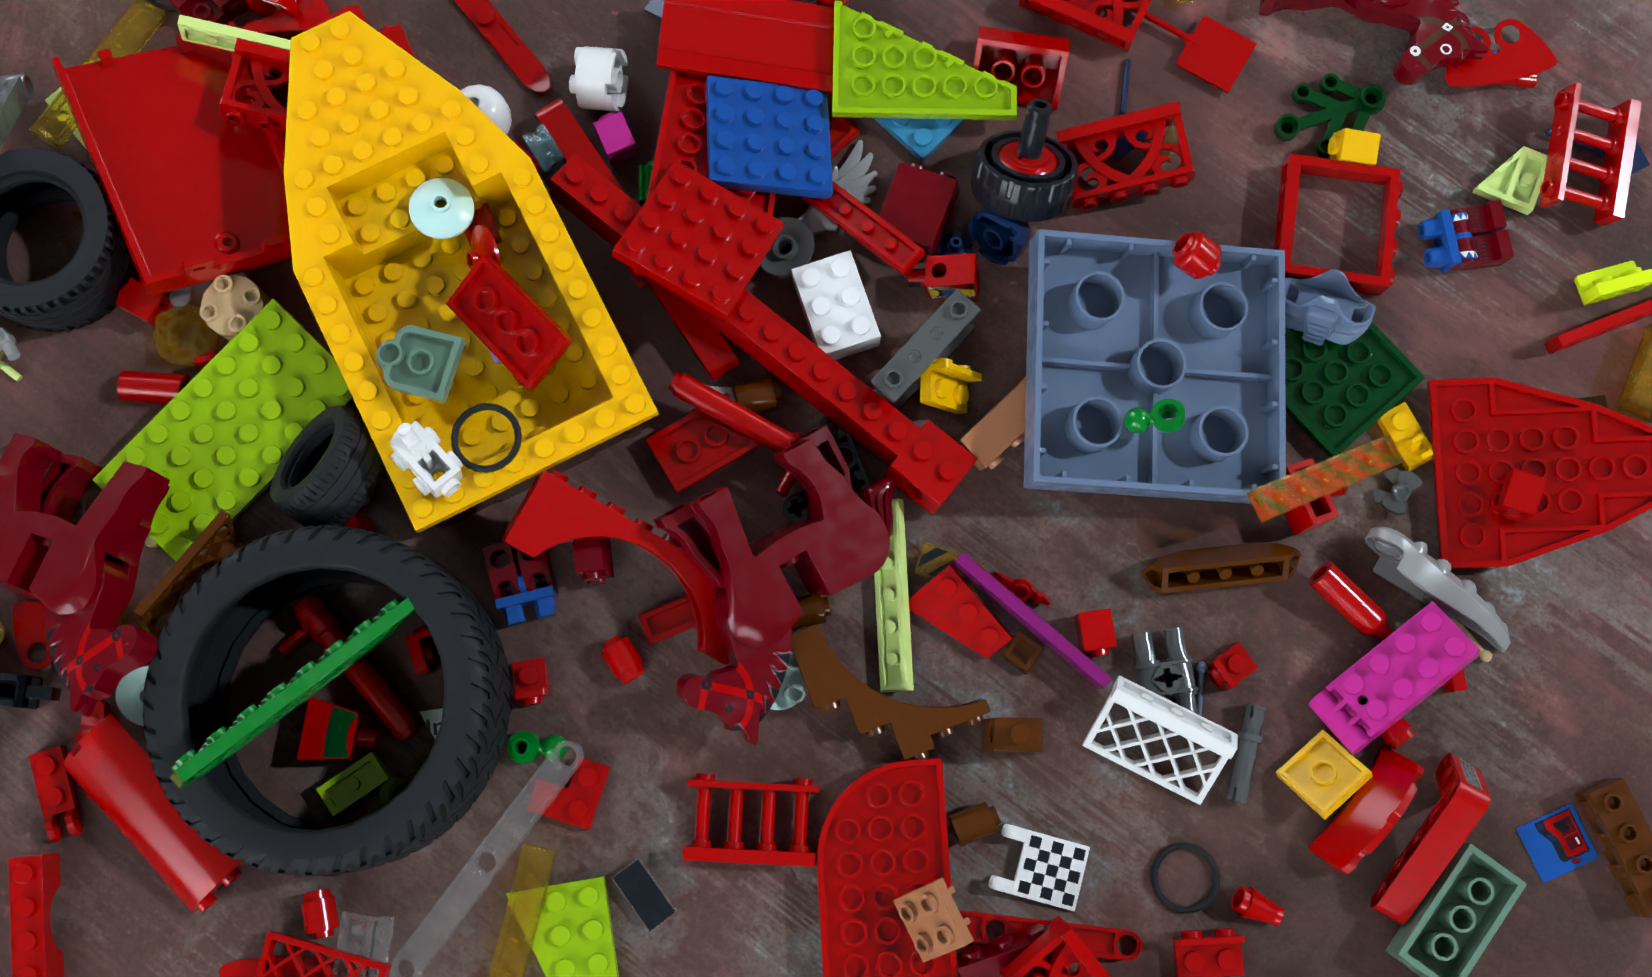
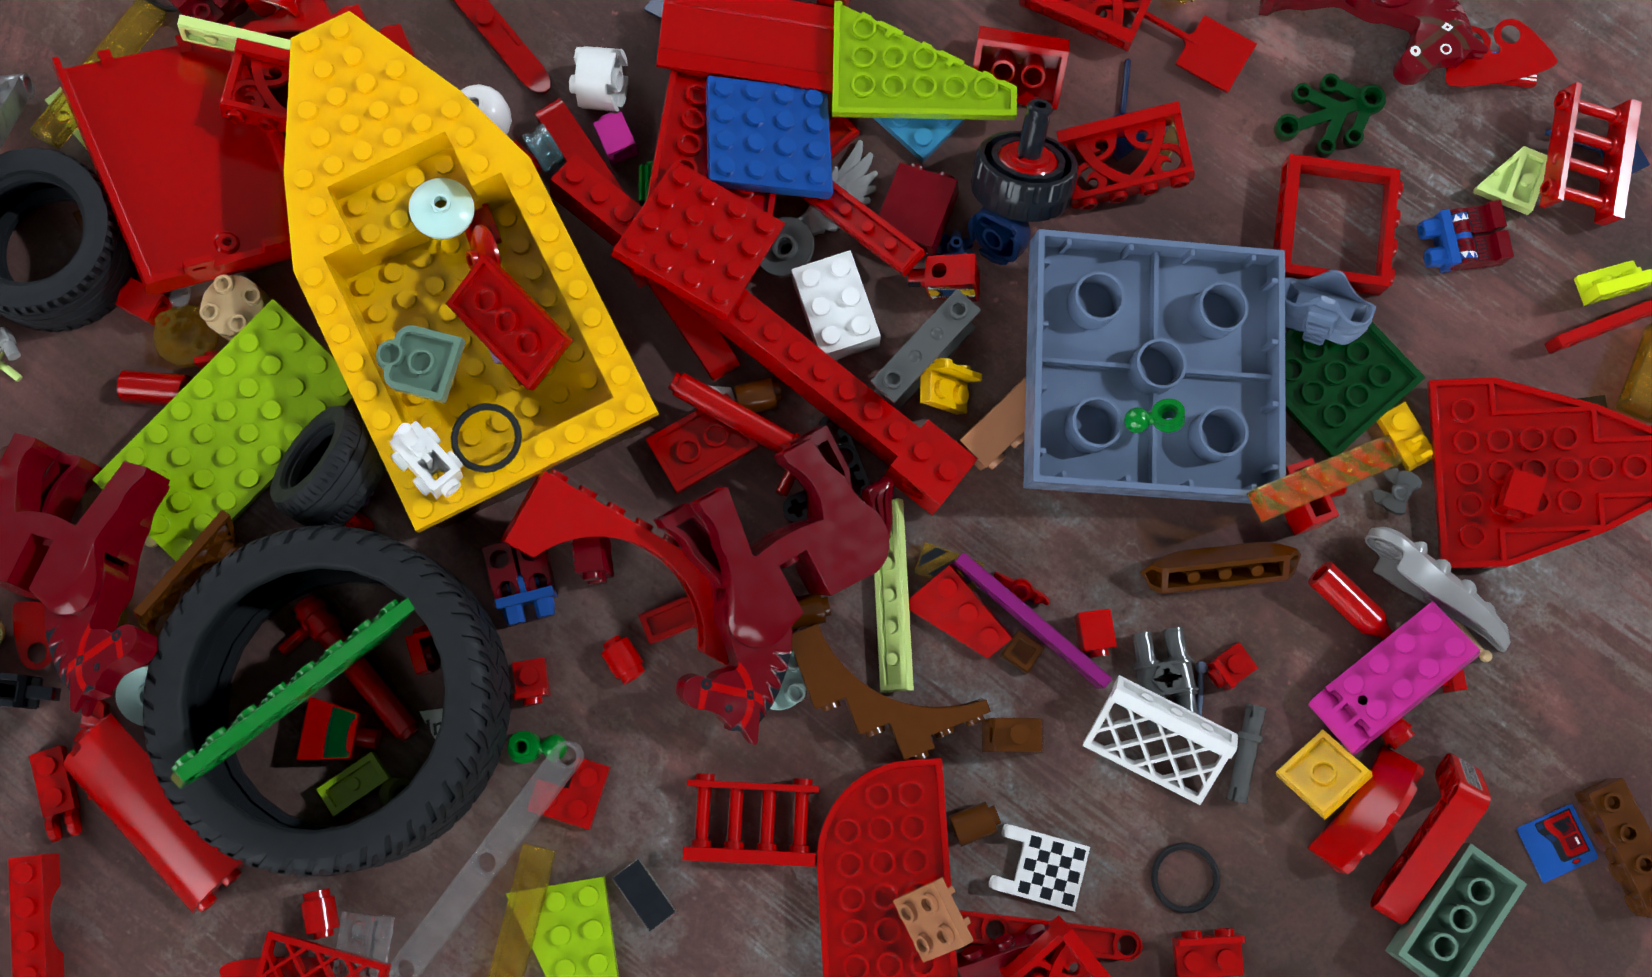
red head [1172,231,1221,279] -> none
red cone [1231,886,1284,926] -> none
yellow brick [1327,128,1381,165] -> none

